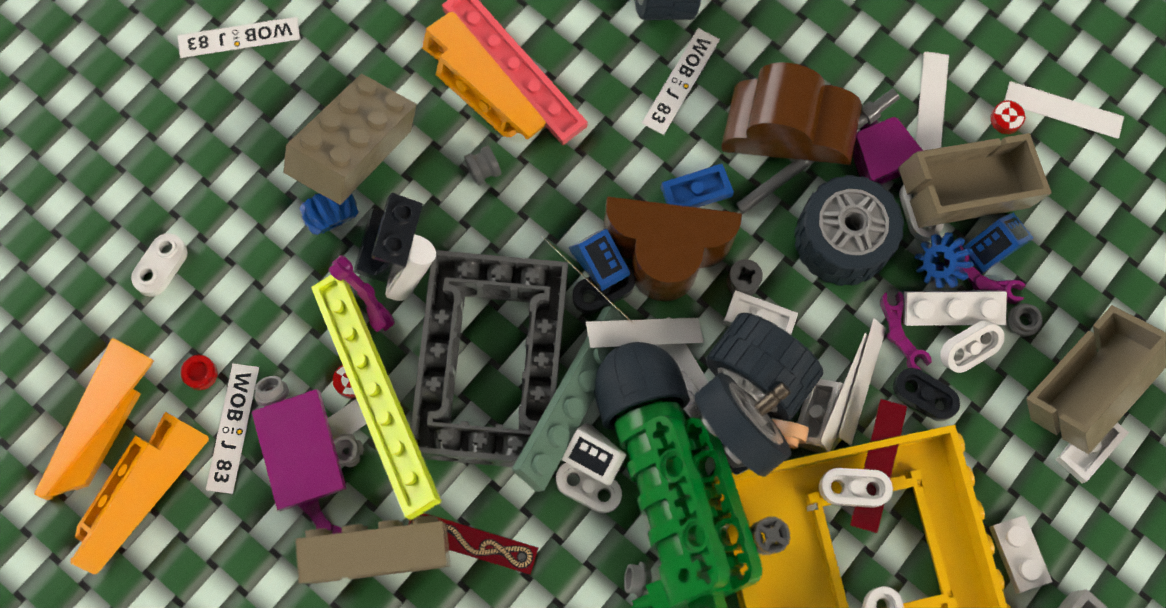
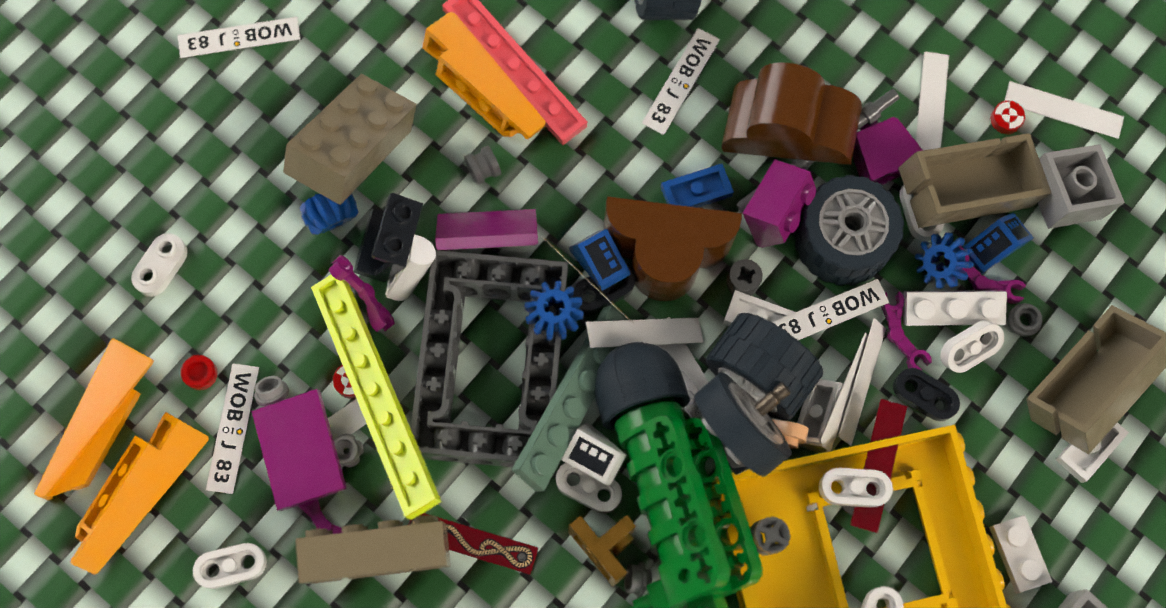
none -> white plate [193,543,267,589]
none -> magenta tile [435,209,538,250]
none -> blue gear [525,280,584,341]
none -> pearl gold bracket [568,515,636,587]
none -> magenta slope [742,159,816,248]
none -> white sticker [772,279,889,340]
none -> light grey brick [1038,144,1125,229]

